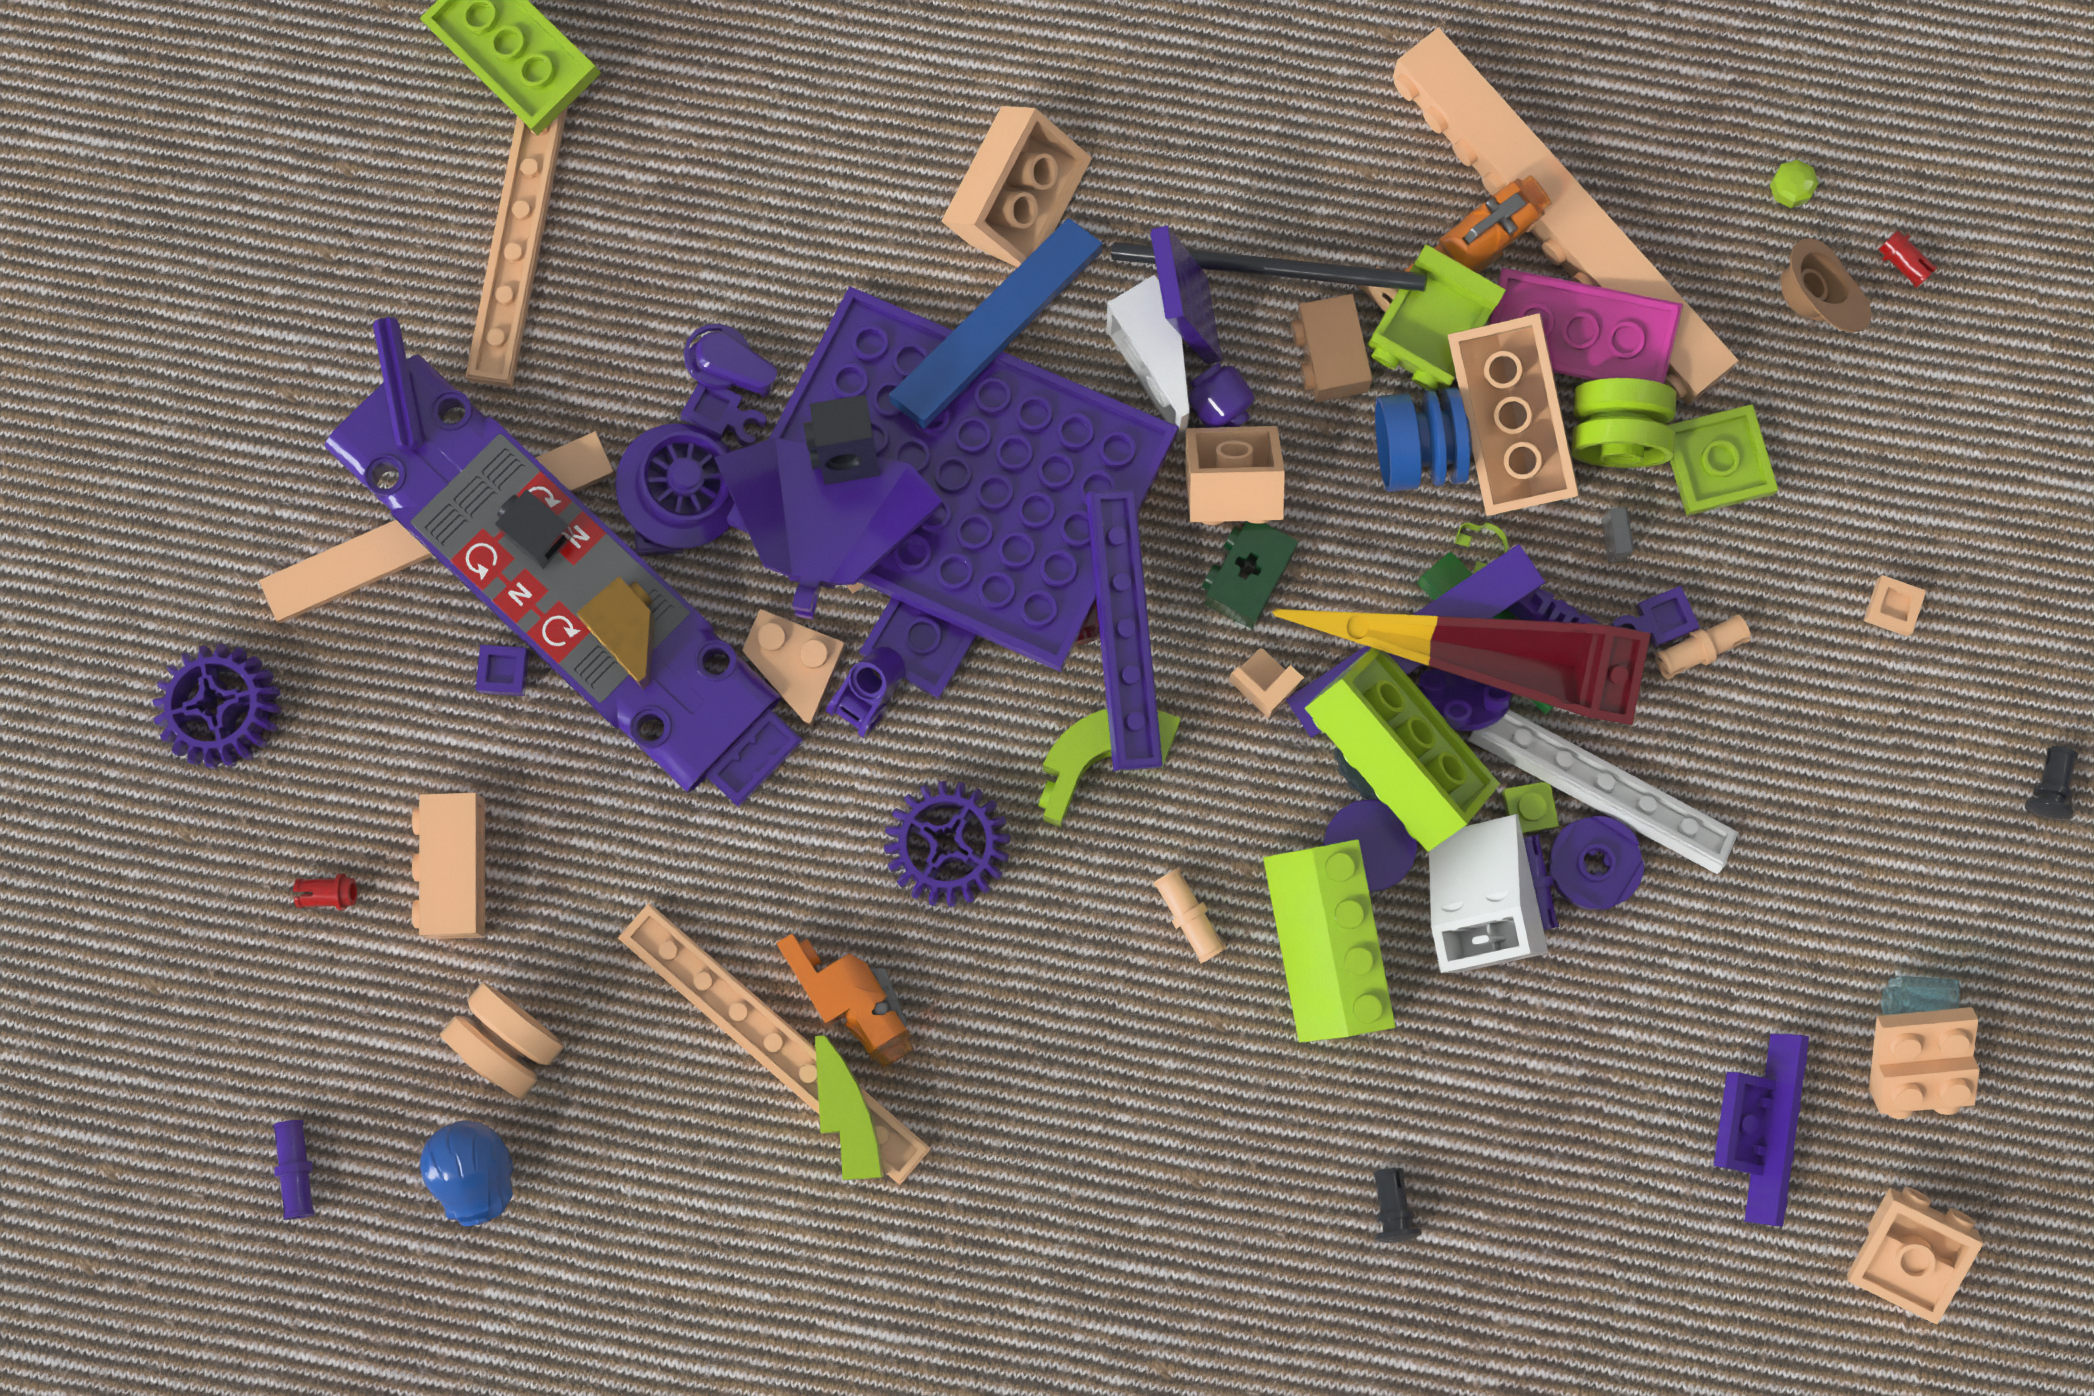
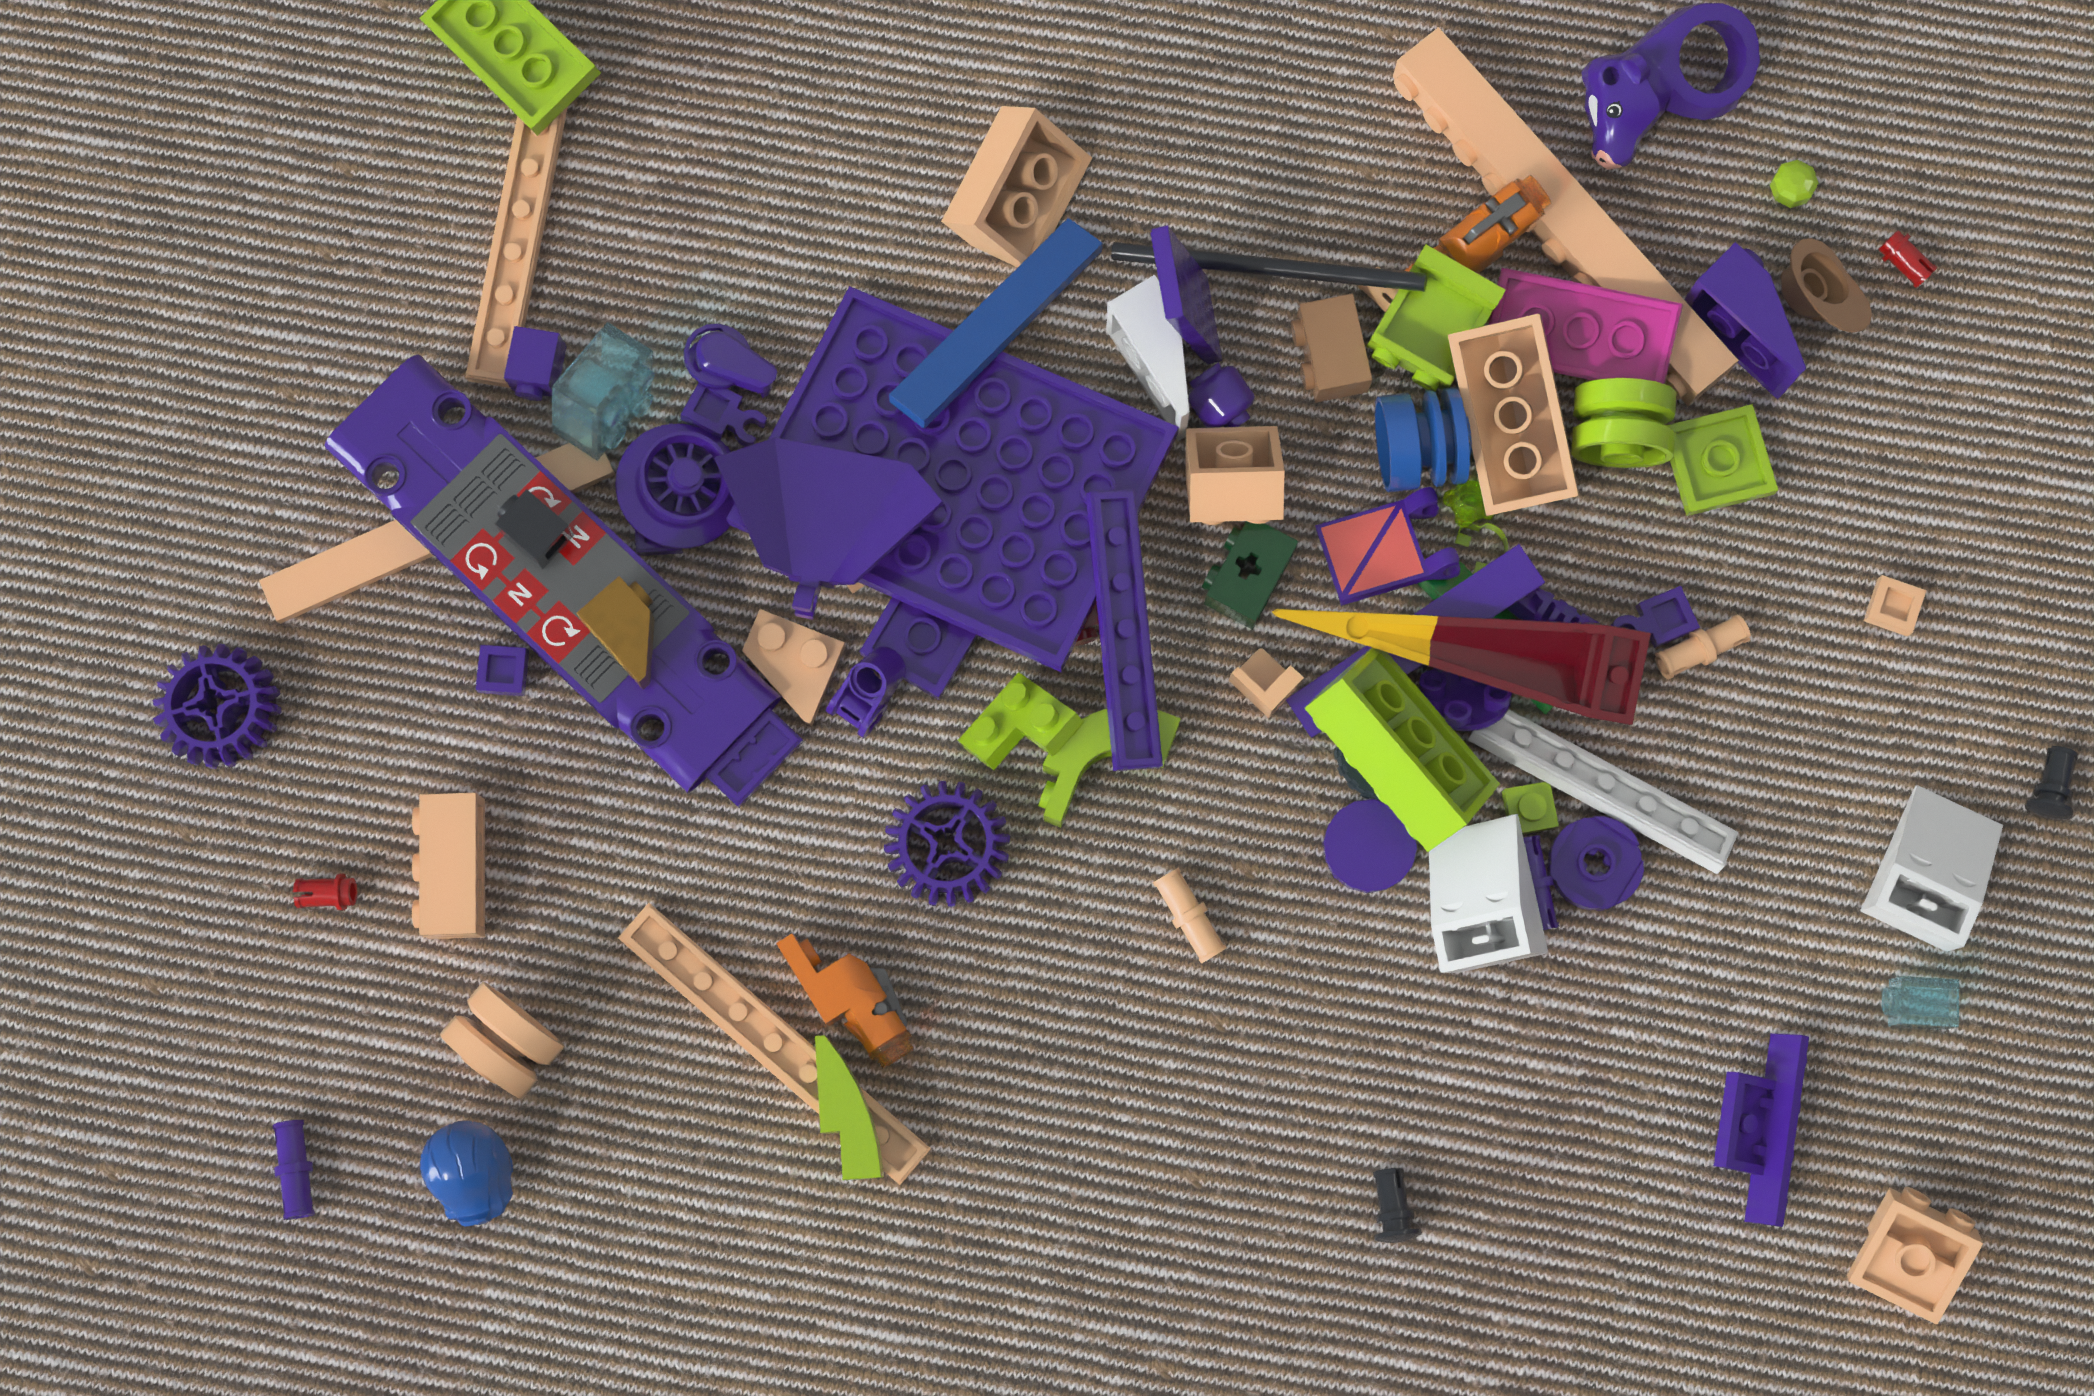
dark purple axle [373,317,423,451] -> none
black brick [803,395,880,485] -> none
lime slope [1263,839,1396,1043] -> none
dark grey tile [1601,507,1634,564] -> none
light nougat plate [1869,1007,1980,1119] -> none
none -> dark purple brick [504,326,567,401]
none -> clear light blue brick [552,322,655,461]
none -> lime plate [958,672,1084,770]
none -> flag [1315,487,1461,606]
none -> clear neon green plate [1443,480,1496,527]
none -> dark purple animal [1581,3,1760,170]
none -> dark purple slope [1684,242,1806,400]
none -> white slope [1861,785,2003,952]

